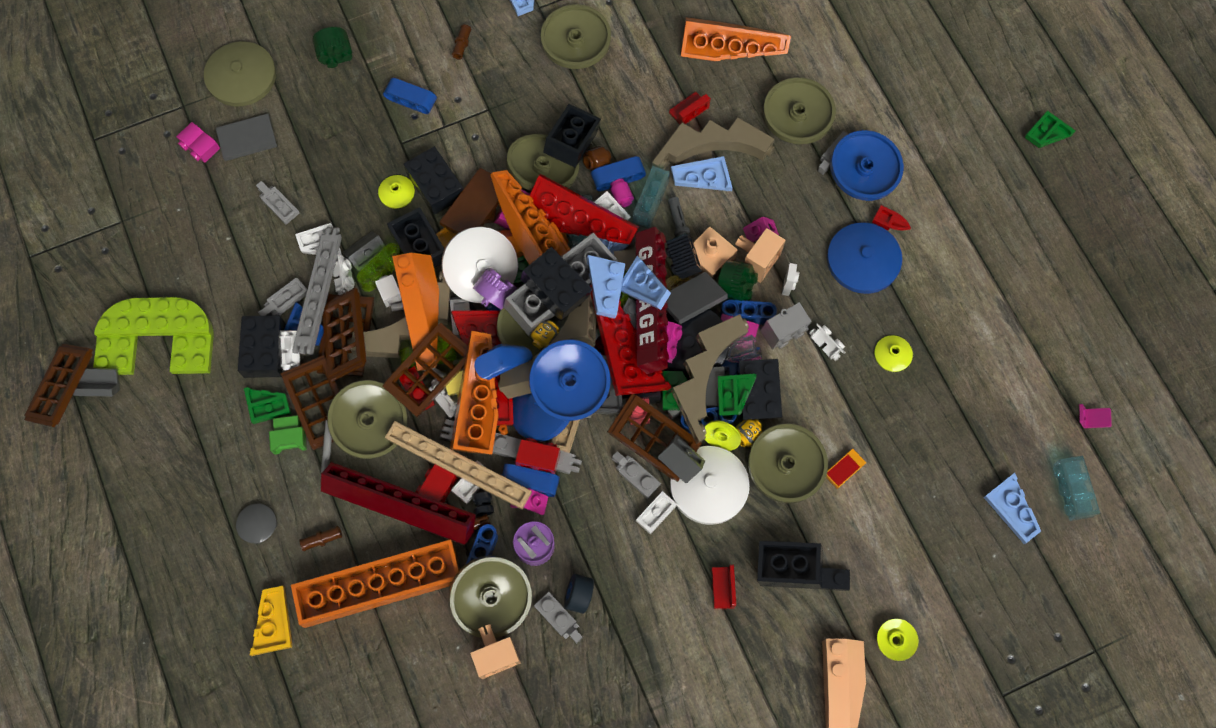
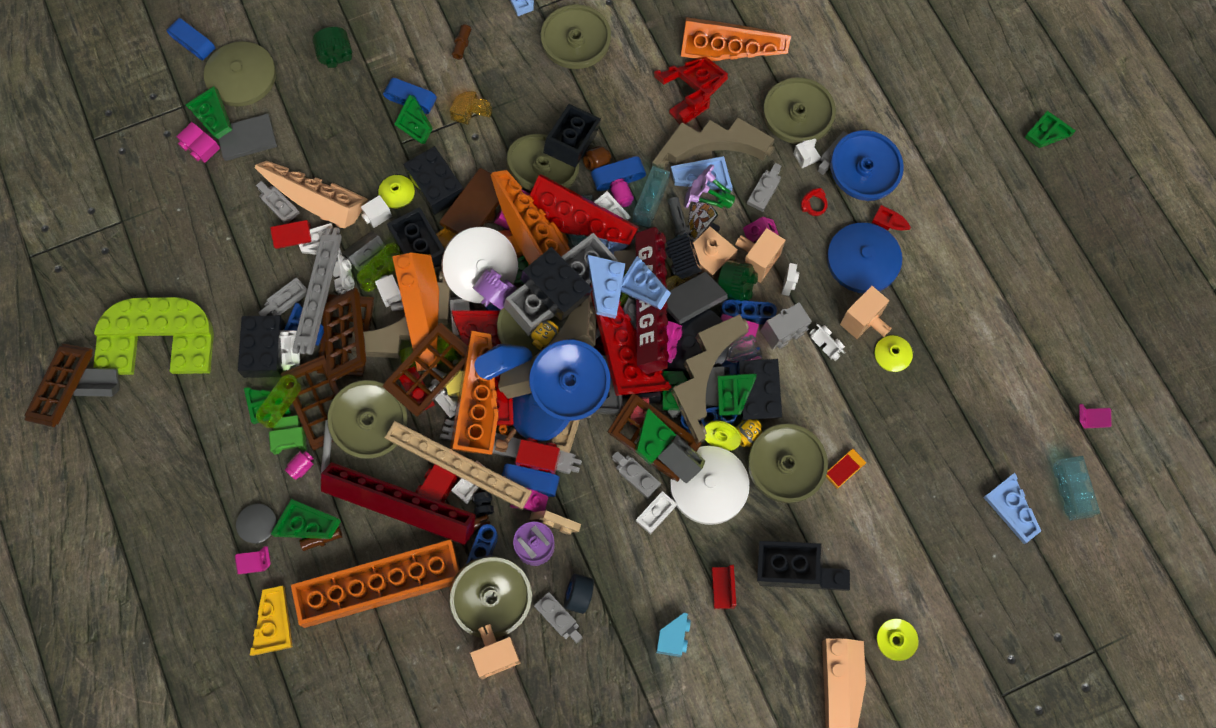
none -> blue beam [166,18,216,61]
none -> green wing [185,86,232,139]
none -> dark pink bracket [235,546,271,574]
none -> light nougat wedge [255,161,368,228]
none -> clear neon green beam [256,374,301,428]
none -> red panel [270,220,312,249]
none -> green wing [271,499,341,539]
none -> dark pink brick [284,451,314,480]
none -> white brick [361,195,392,228]
none -> green wing [394,95,433,144]
none -> clear yellow brick [450,91,492,125]
none -> medium nougat hand [495,429,517,452]
none -> tan wing [529,510,581,535]
none -> green wing [635,409,676,465]
none -> red wing [654,57,728,110]
none -> medium azure slope [656,613,691,657]
none -> plant [684,164,735,209]
none -> shield [689,202,720,242]
none -> light grey hinge [747,163,782,212]
none -> white panel [793,139,821,168]
none -> red piece [801,188,828,216]
none -> light nougat brick [840,286,892,339]

